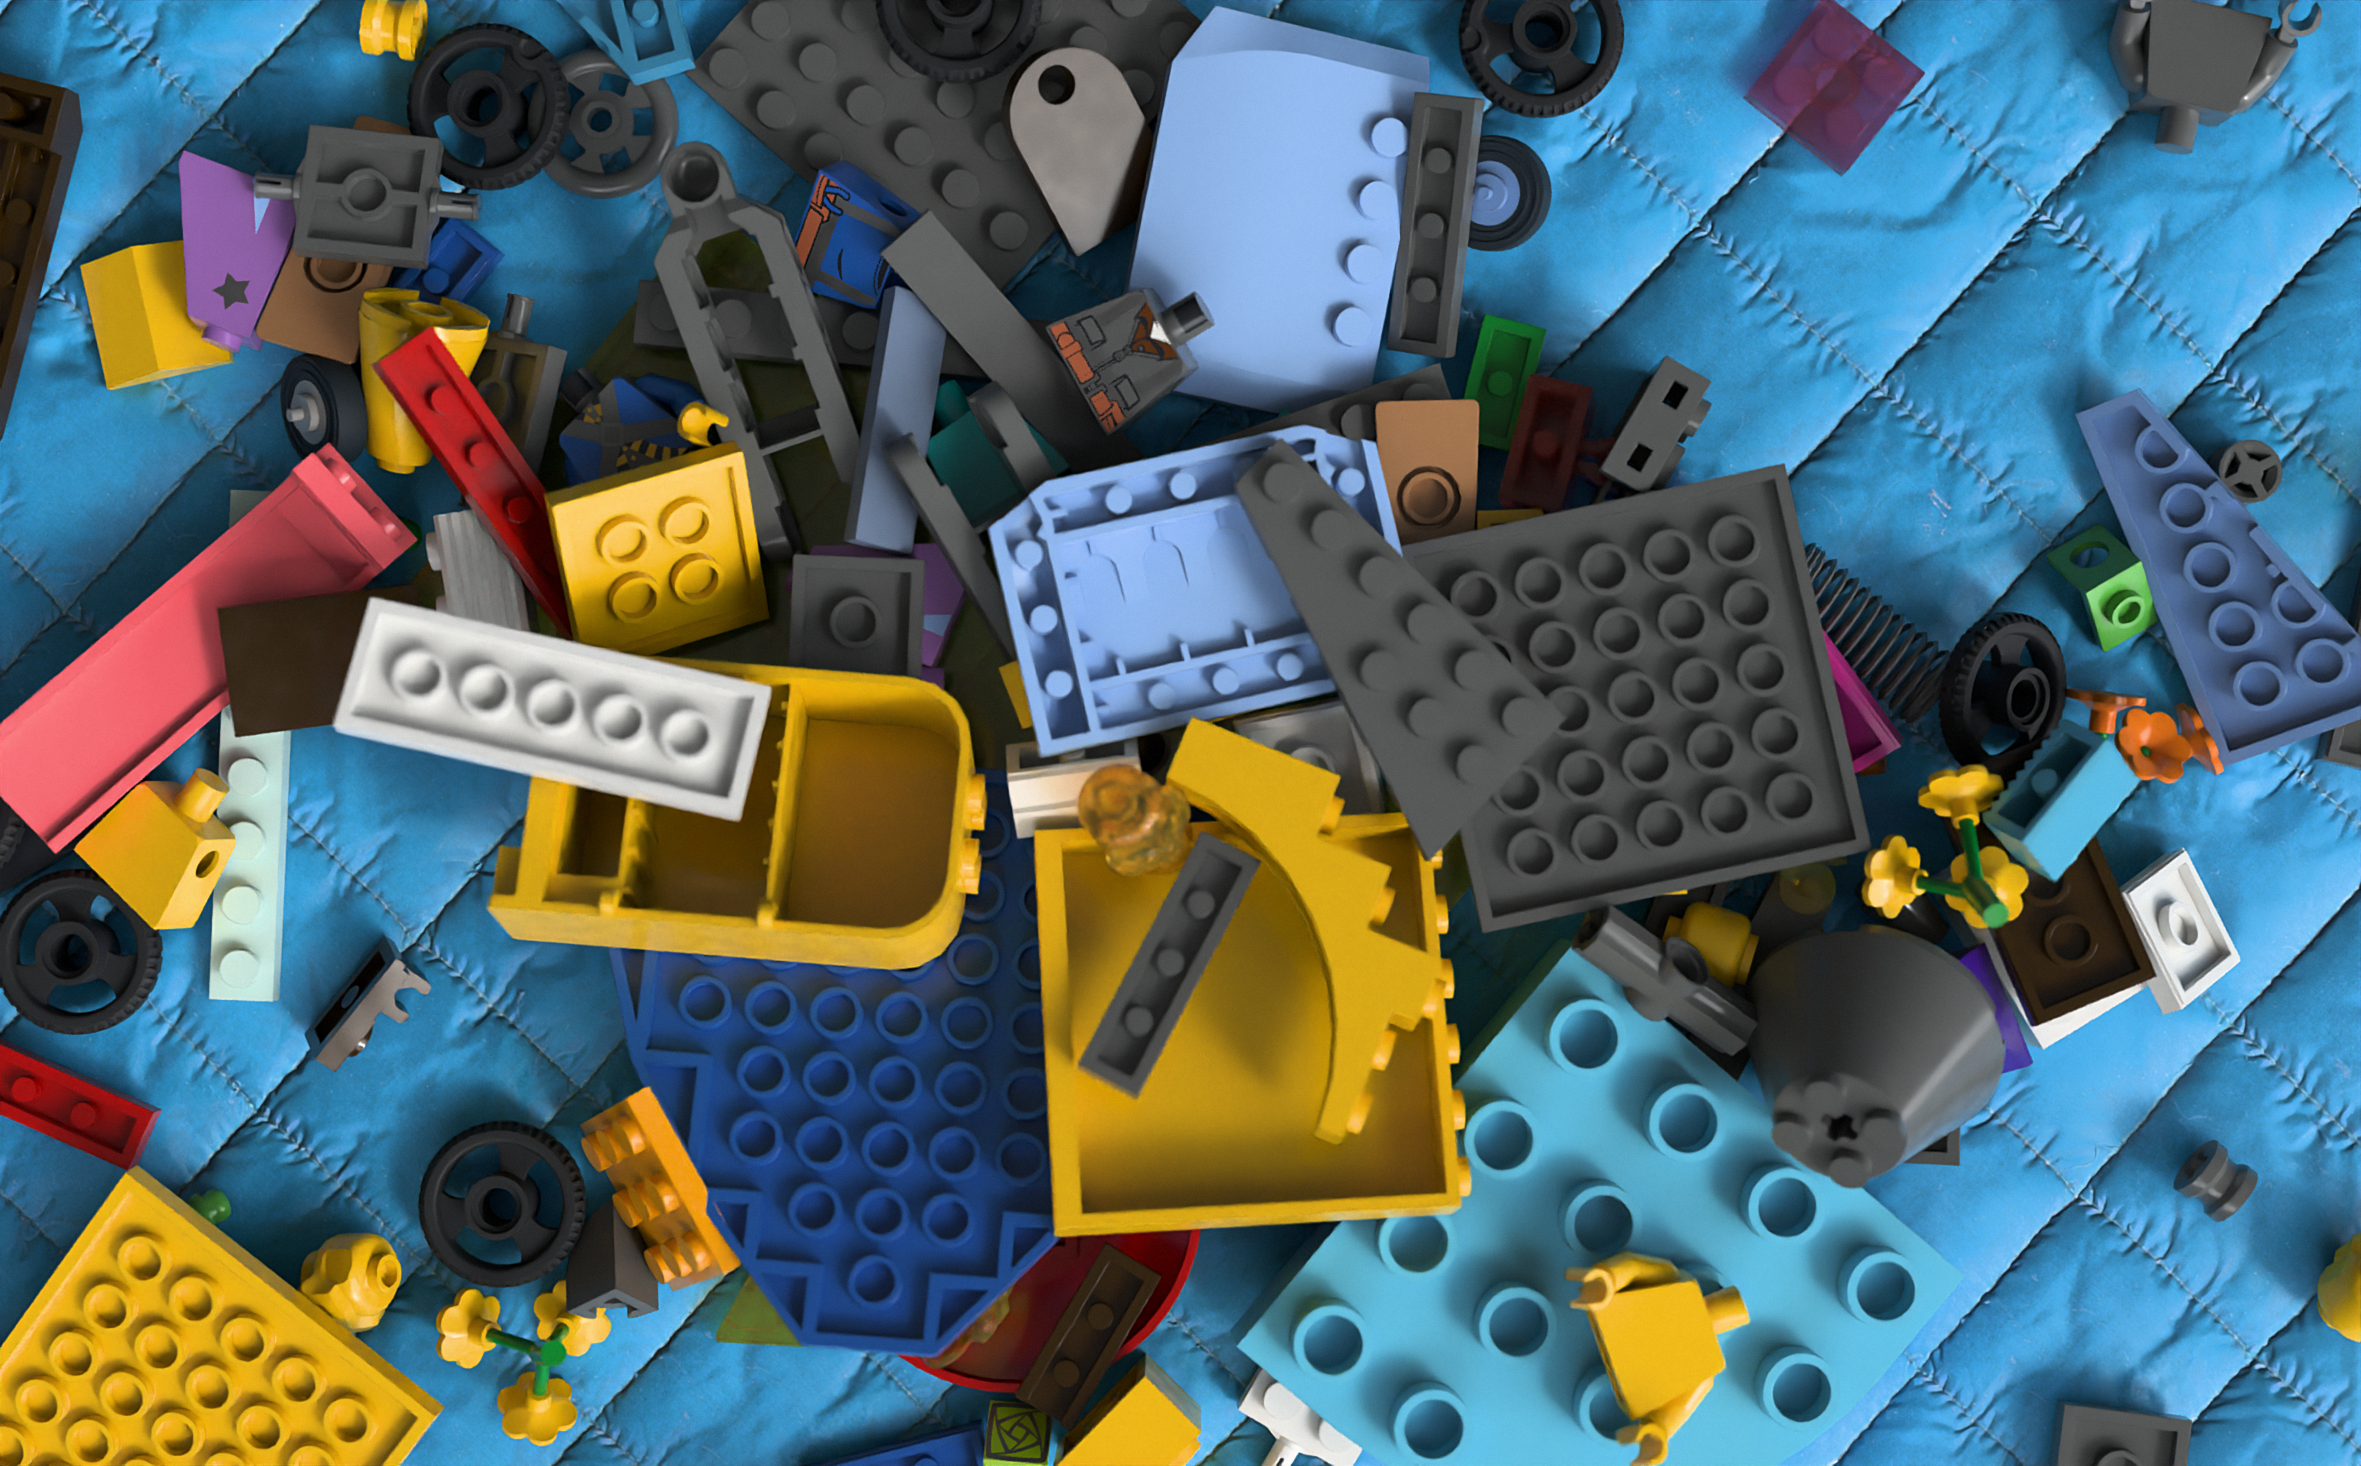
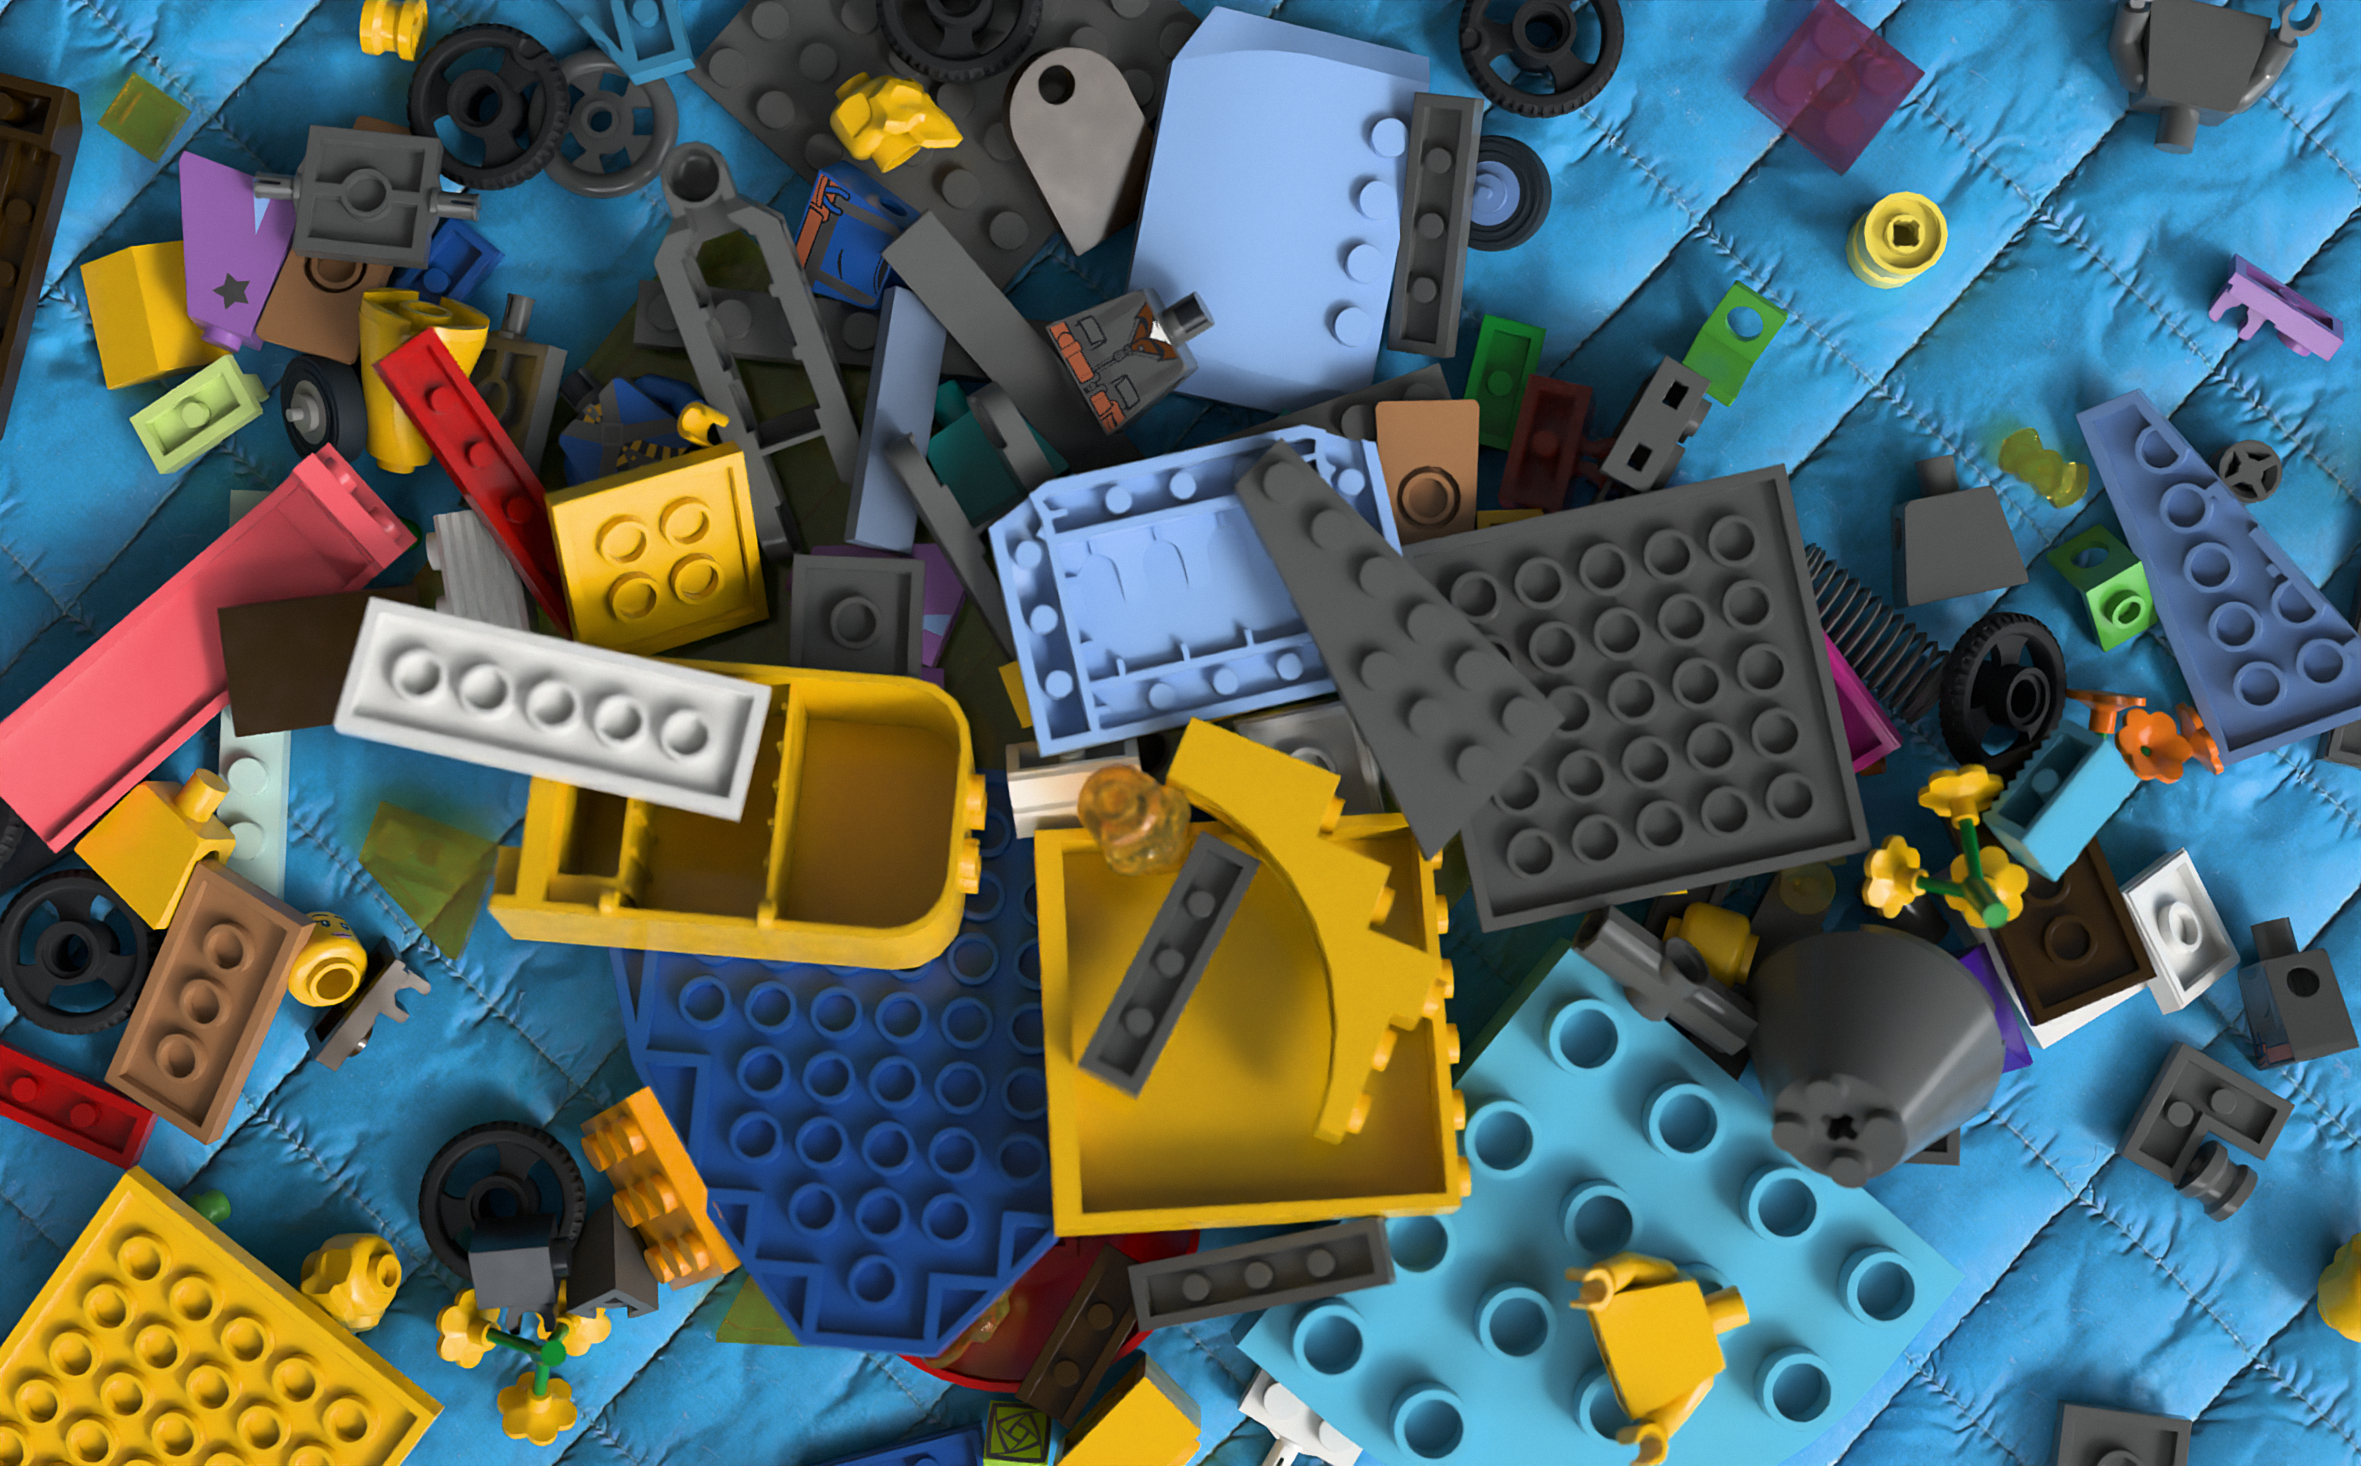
none -> clear yellow tile [97,72,192,164]
none -> medium nougat plate [103,858,316,1145]
none -> yellowish green plate [129,354,269,474]
none -> yellow head [287,911,368,1007]
none -> clear yellow wing [358,801,505,961]
none -> black brick [468,1212,572,1335]
none -> yellow head [829,72,964,173]
none -> dark grey plate [1127,1216,1397,1332]
none -> bright green bracket [1680,280,1789,407]
none -> light yellow wheel [1845,191,1948,289]
none -> dark grey torso [1891,454,2029,609]
none -> clear yellow piece [1998,427,2090,509]
none -> dark grey plate [2114,1041,2295,1186]
none -> medium lavender plate [2209,254,2344,362]
none -> dark grey torso [2238,917,2359,1071]

